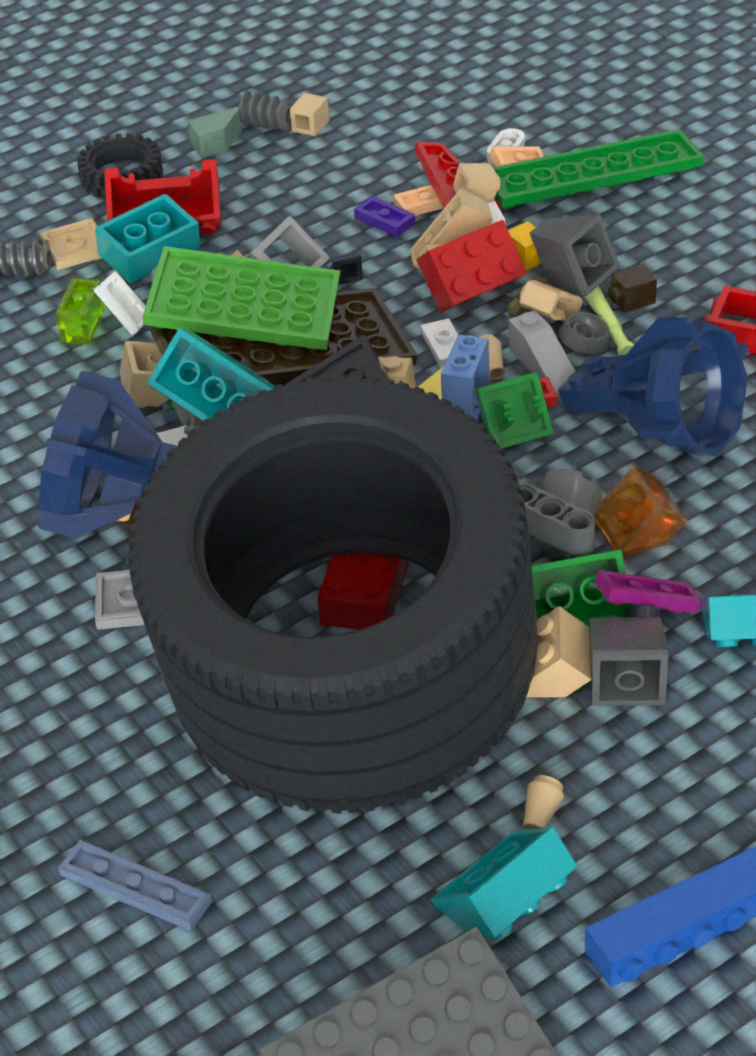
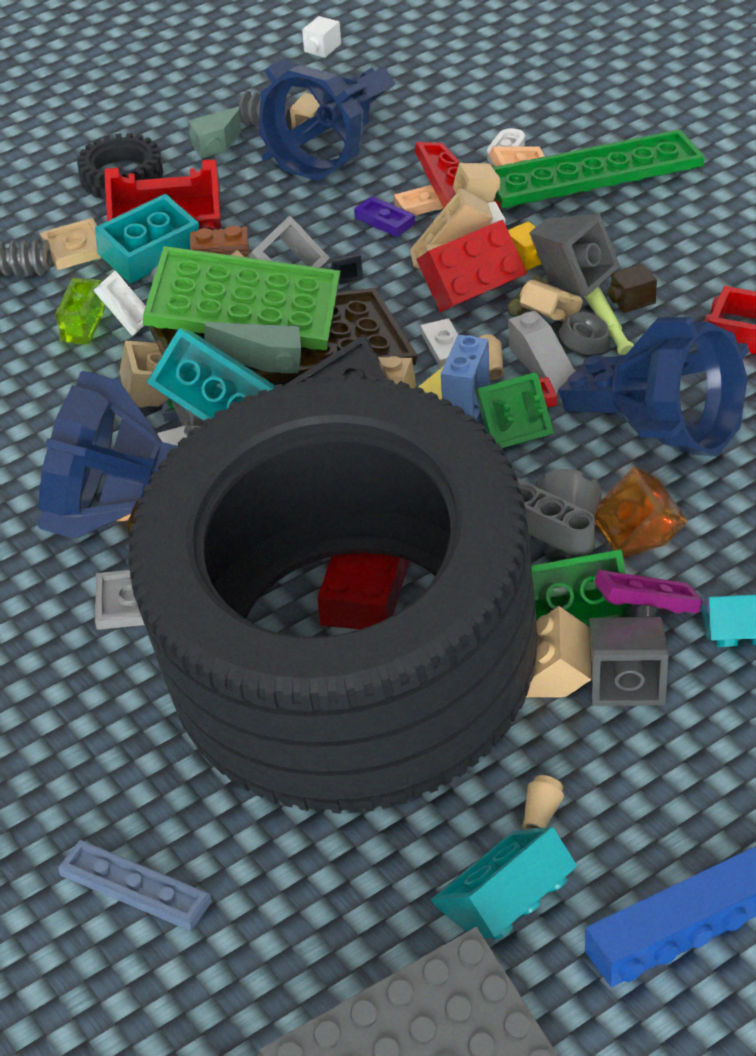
none -> dark orange brick [190,226,250,257]
none -> sand green slope [204,322,301,374]
none -> dark blue plate [259,58,396,181]
none -> white brick [302,16,341,57]

